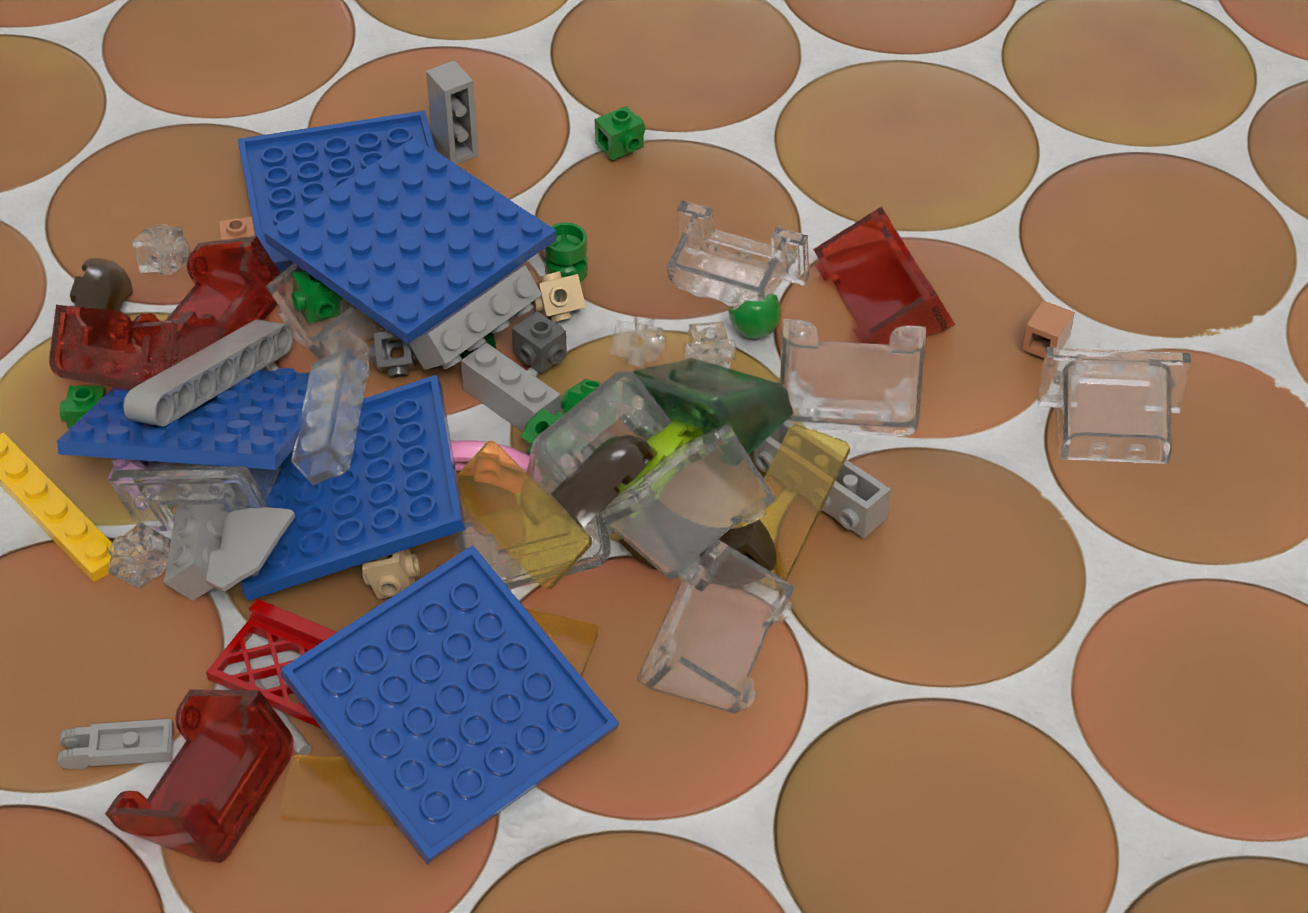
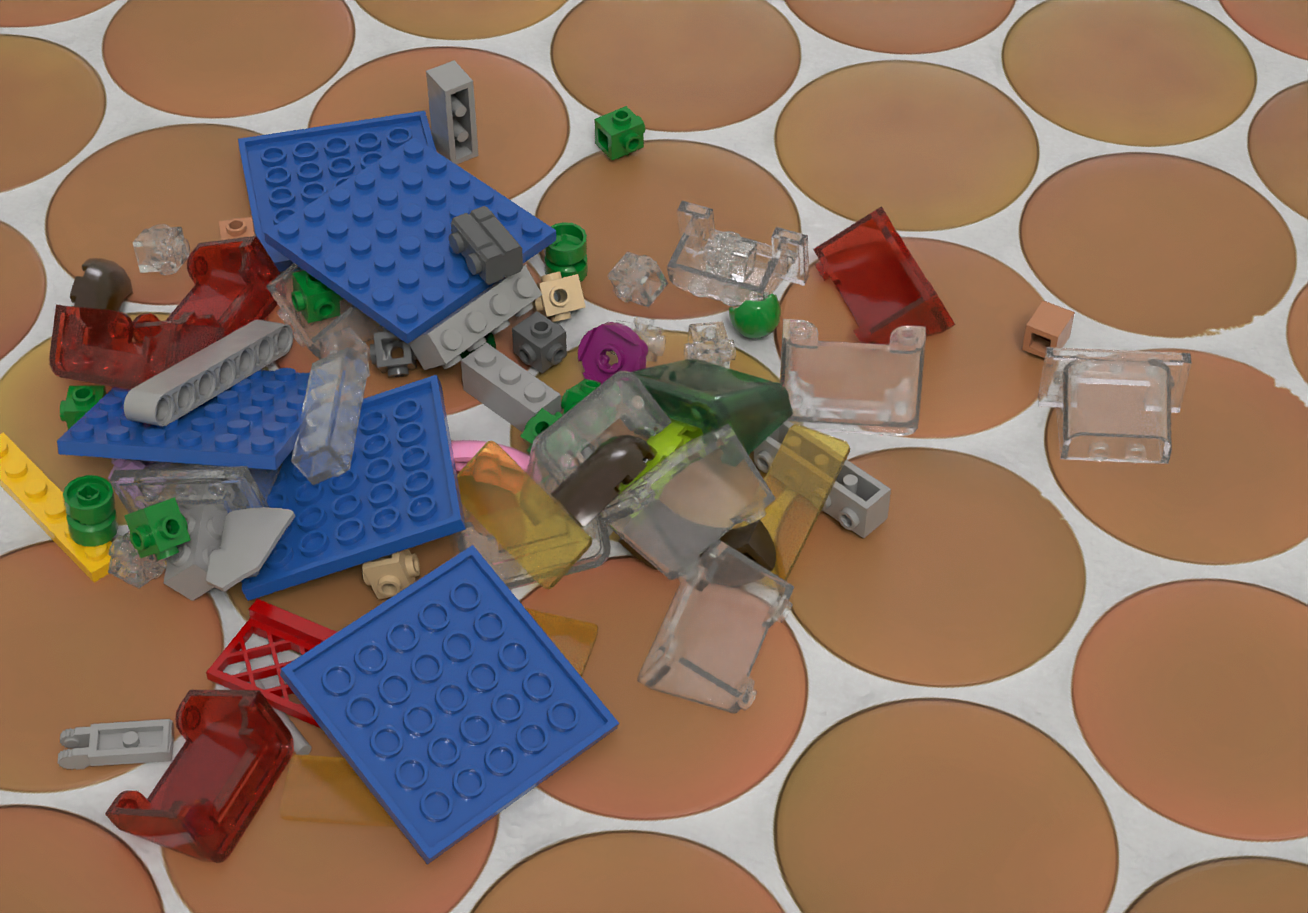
none -> green wheel [63,475,118,547]
none -> green brick [124,497,191,561]
none -> dark grey brick [449,206,523,285]
none -> magenta plate [578,322,648,392]
none -> clear brick [607,251,669,308]
none -> clear brick [703,231,758,285]

